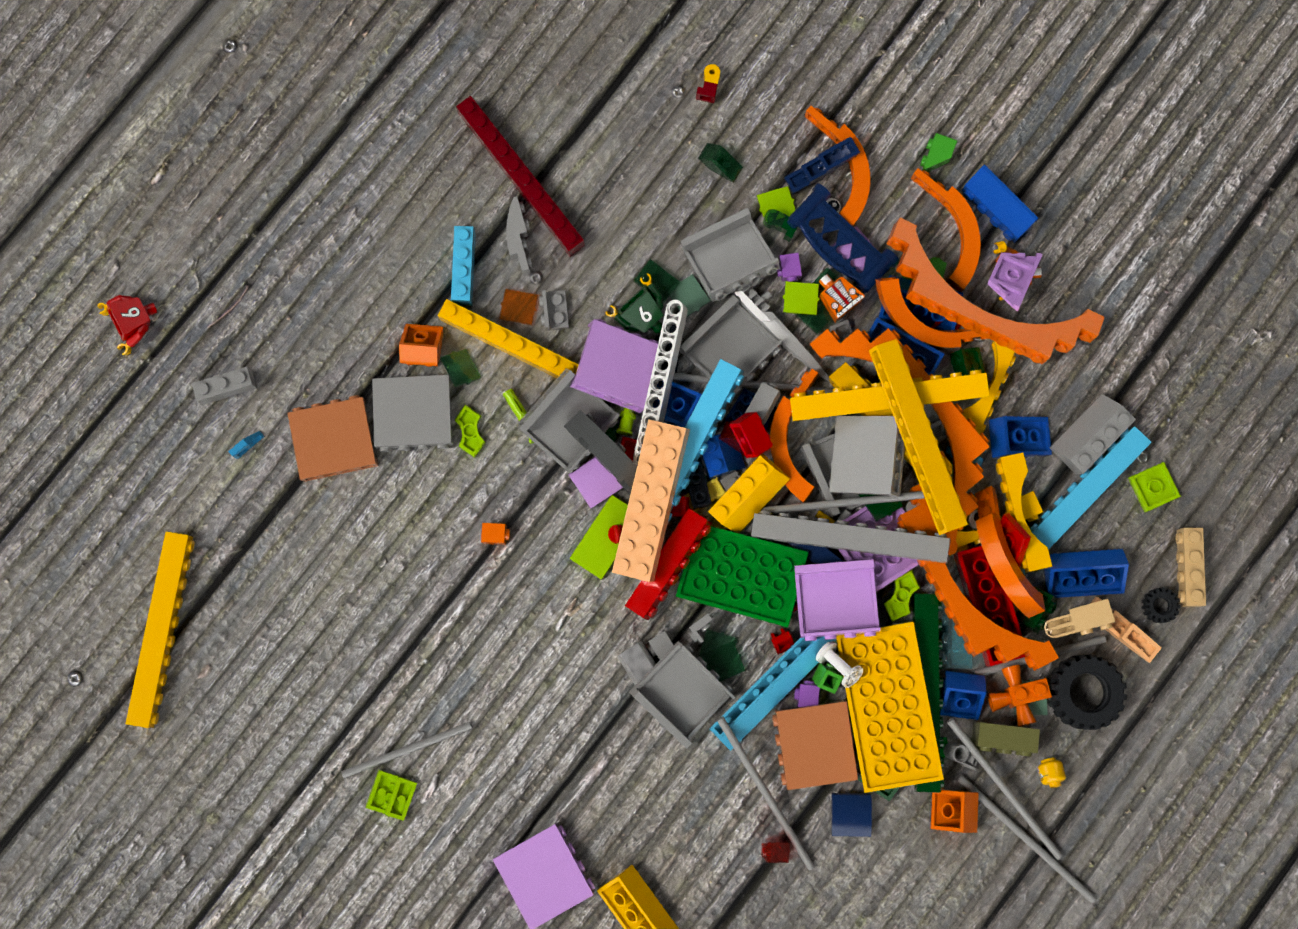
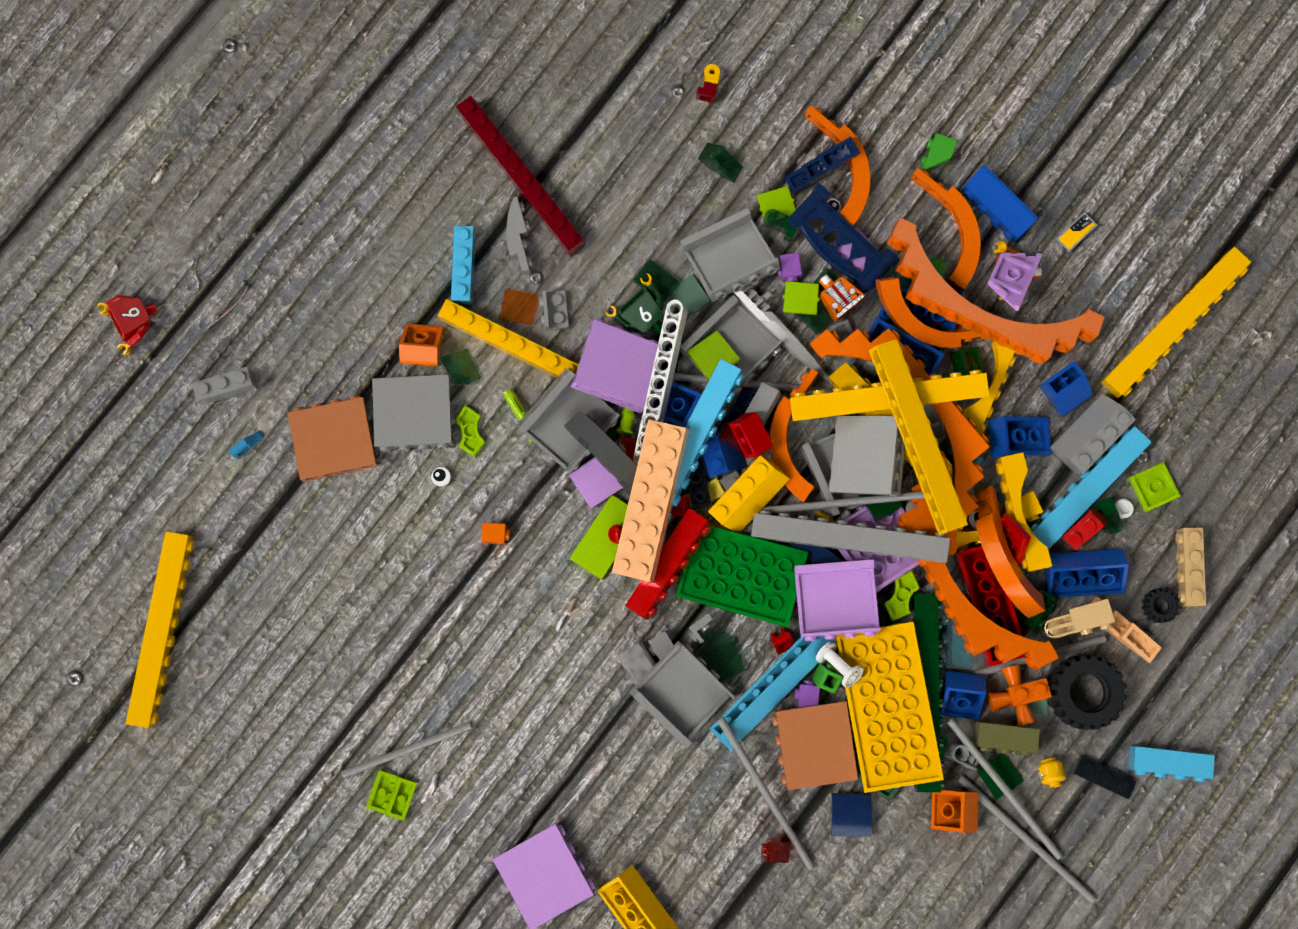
none -> white tile [431,467,451,487]
none -> lime tile [687,331,740,381]
none -> dark green piece [977,753,1023,800]
none -> blue slope [1039,361,1093,417]
none -> slope [1056,212,1097,252]
none -> red brick [1062,506,1107,551]
none -> black plate [1073,756,1137,799]
none -> leg [1090,497,1123,534]
none -> yellow brick [1100,246,1251,398]
none -> white tile [1113,499,1134,519]
none -> medium azure brick [1129,746,1215,782]

